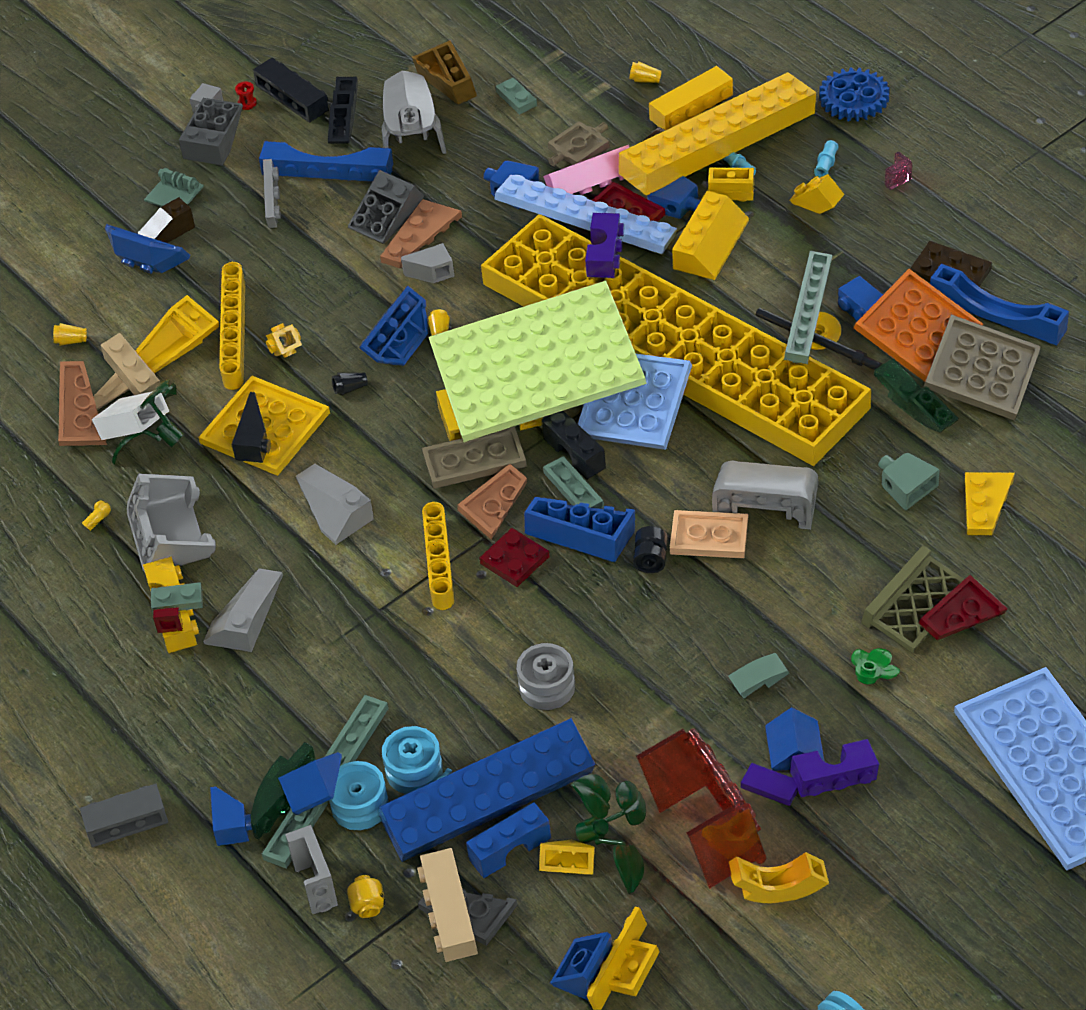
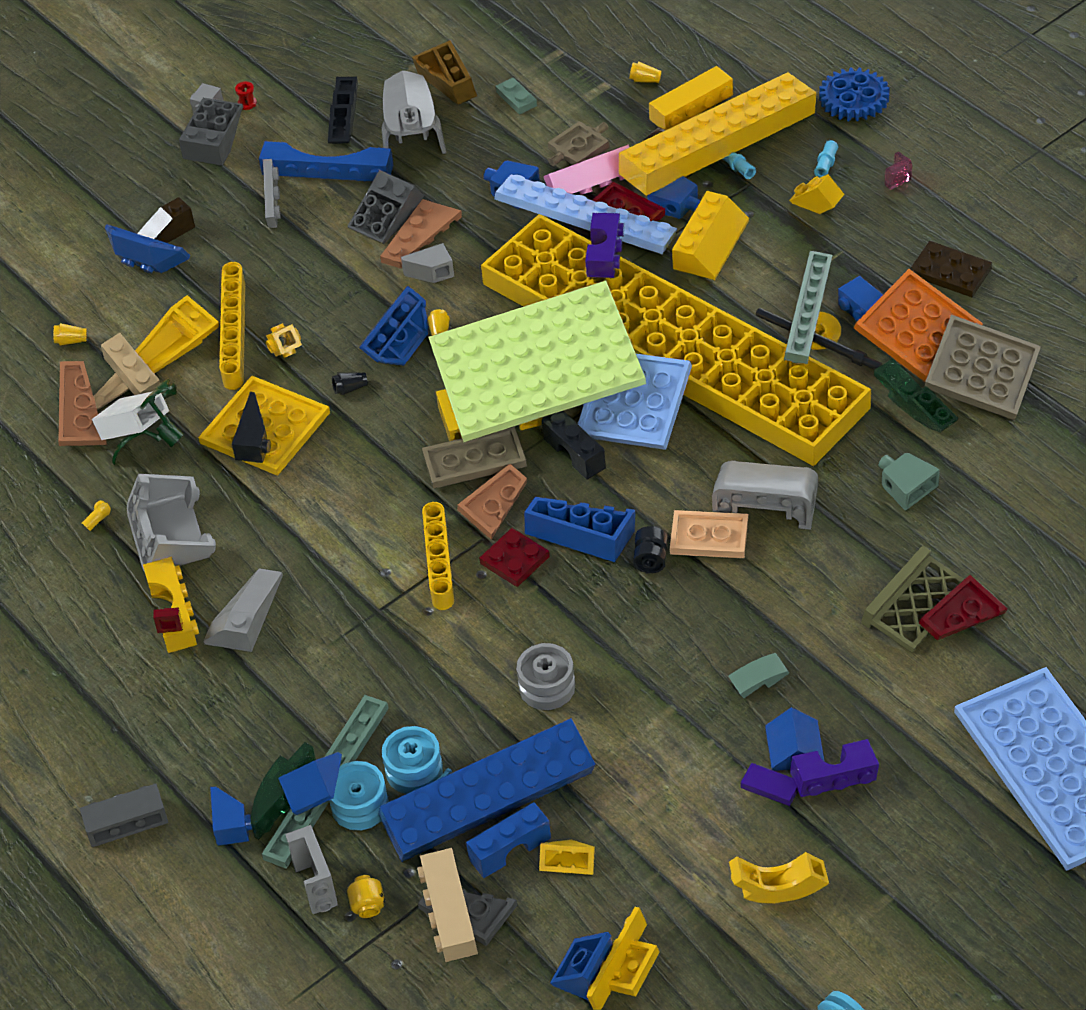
sand green hinge [144,168,204,207] -> none
sand green plate [151,582,203,613] -> none
black brick [253,57,329,123] -> none
light grey wedge [296,464,374,545] -> none
sand green plate [543,456,604,509] -> none
dark green plant [571,774,646,894] -> none
clear red windscreen [636,728,767,889] -> none
yellow brick [708,167,754,202] -> none
green plate [851,648,900,684] -> none
blue arch [930,264,1069,346] -> none
yellow wing [965,472,1015,535] -> none

